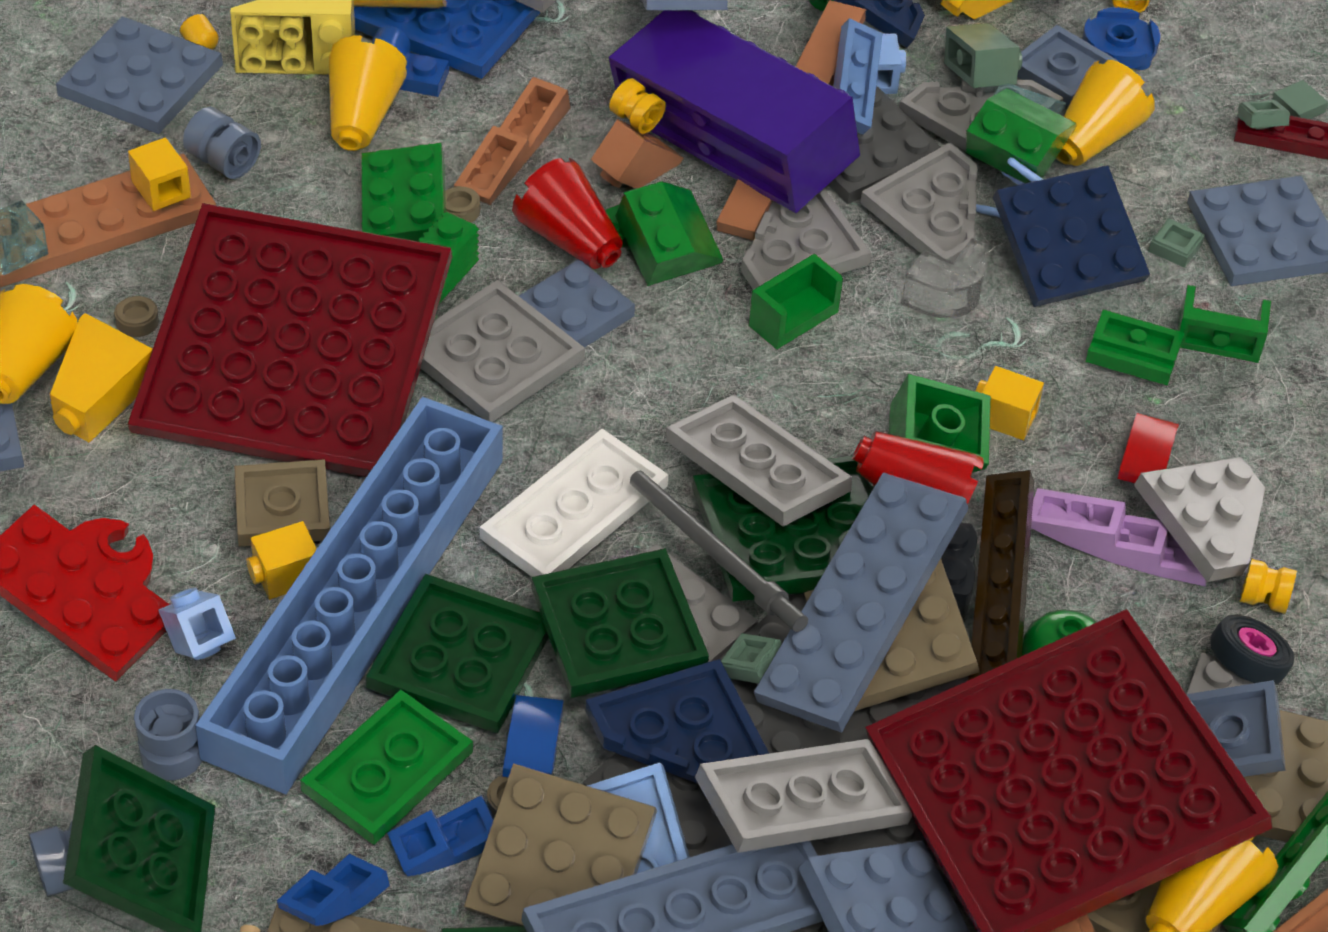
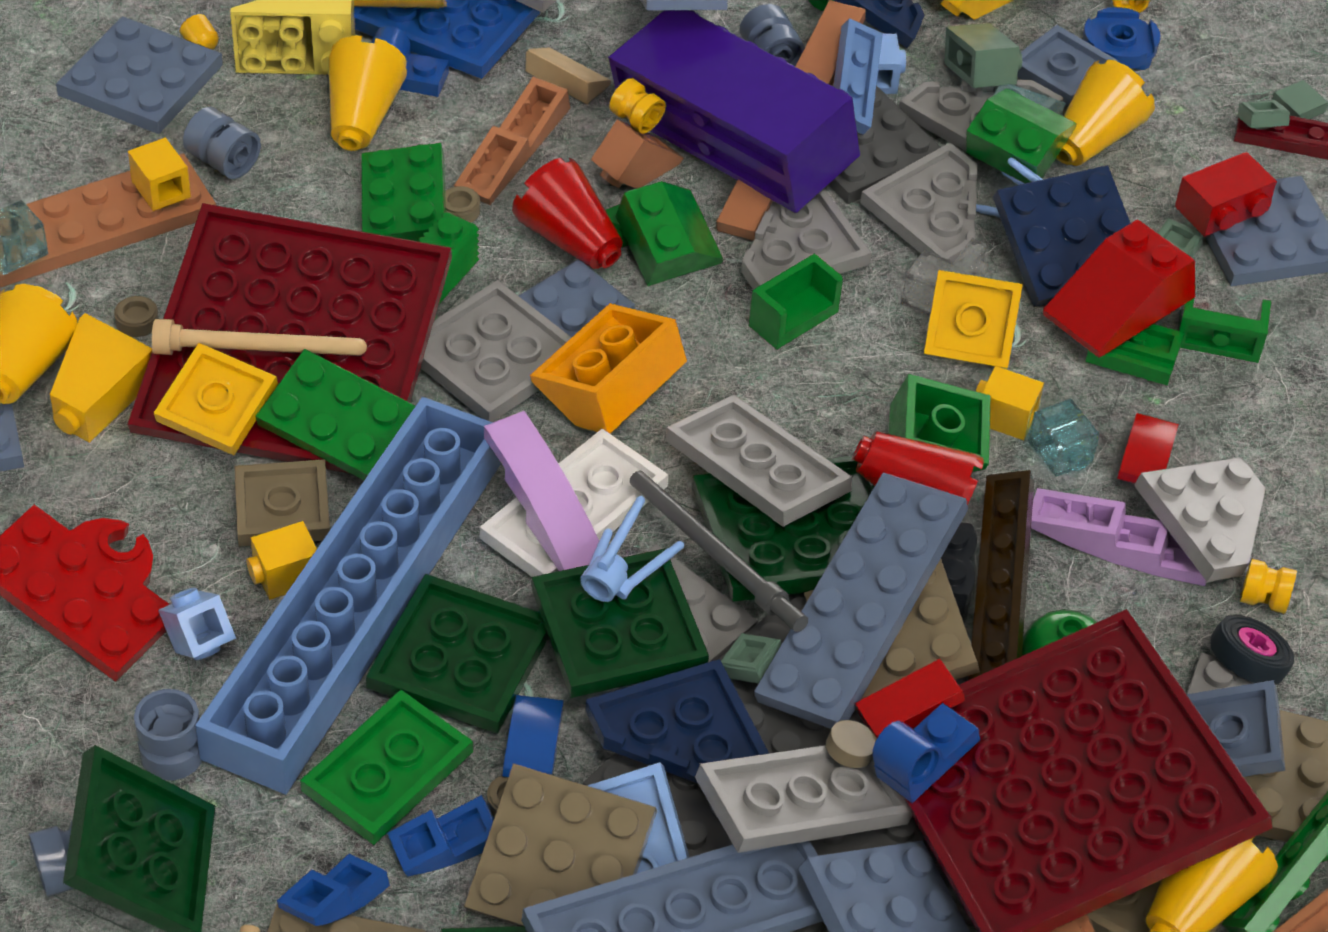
none -> tan piece [152,319,367,356]
none -> yellow plate [154,343,278,456]
none -> green plate [255,349,415,480]
none -> lavender slope [484,411,599,571]
none -> tan slope [526,47,611,104]
none -> light orange slope [530,303,687,434]
none -> light blue plant [581,496,684,602]
none -> sand blue wheel [739,4,805,66]
none -> dark tan tile [826,720,877,768]
none -> red tile [855,659,966,738]
none -> blue plate [873,703,981,803]
none -> yellow plate [924,270,1023,368]
none -> clear light blue brick [1028,399,1100,477]
none -> red slope [1043,219,1195,358]
none -> red brick [1175,151,1277,237]

